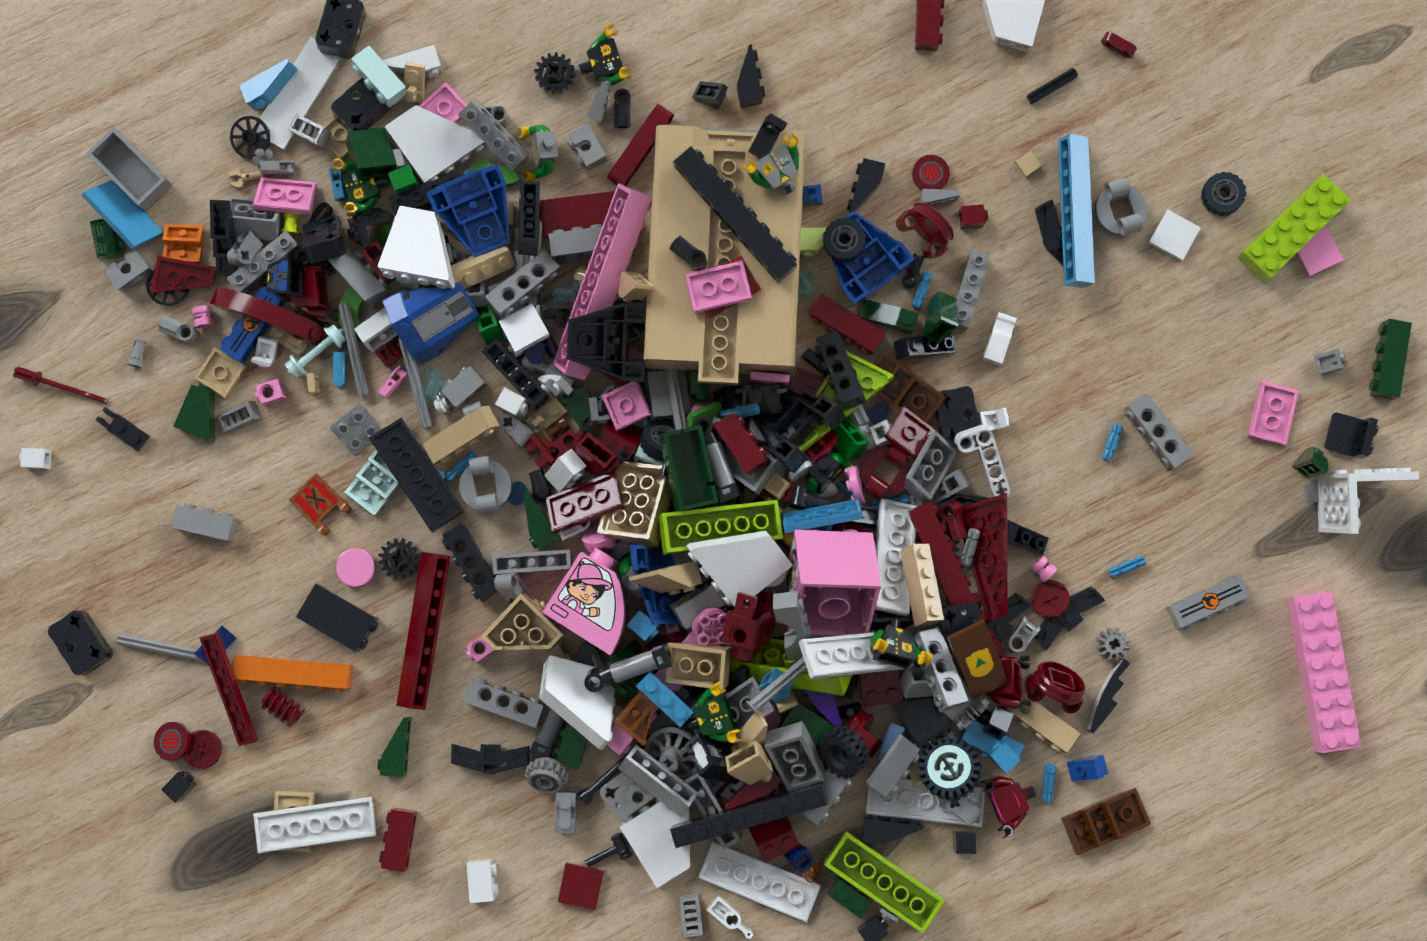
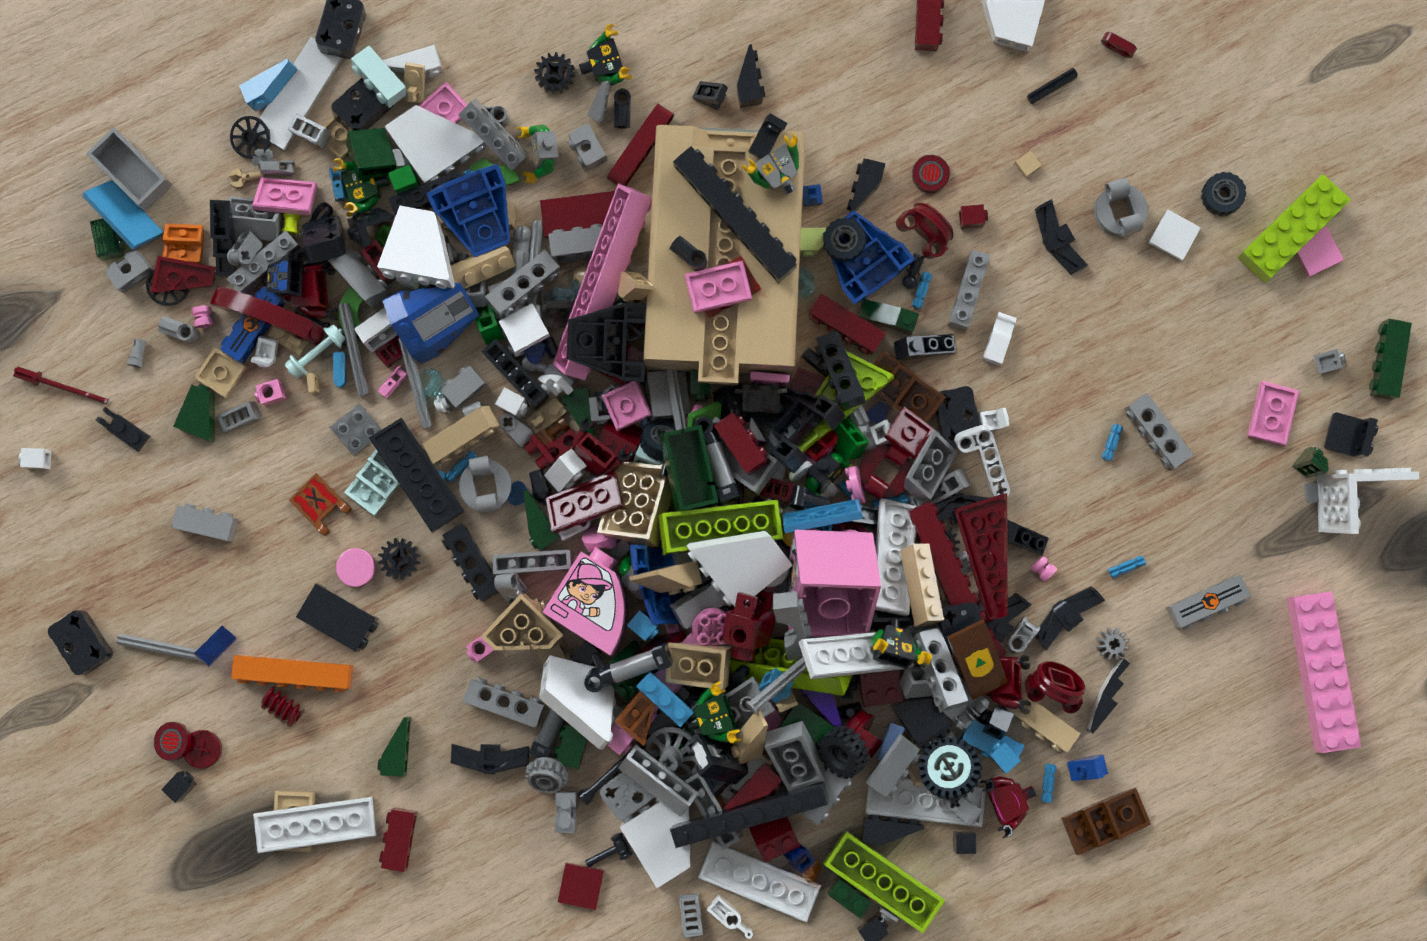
dark red tile [199,632,258,746] -> none
dark red brick [396,552,451,710] -> none
white brick [466,859,498,903] -> none
black brick [518,181,540,256] -> none
dark azure axle [721,403,760,419] -> none
tan torso [725,740,773,785] -> none
tan tile [763,472,791,500] -> none
light grey slope [920,189,960,206] -> none
dark green slope [922,291,958,344] -> none
dark red piece [939,501,968,541] -> none
light grey axle [961,528,980,566] -> none
dark red tile [1031,580,1070,619] -> none
brick [1058,134,1095,288] -> none

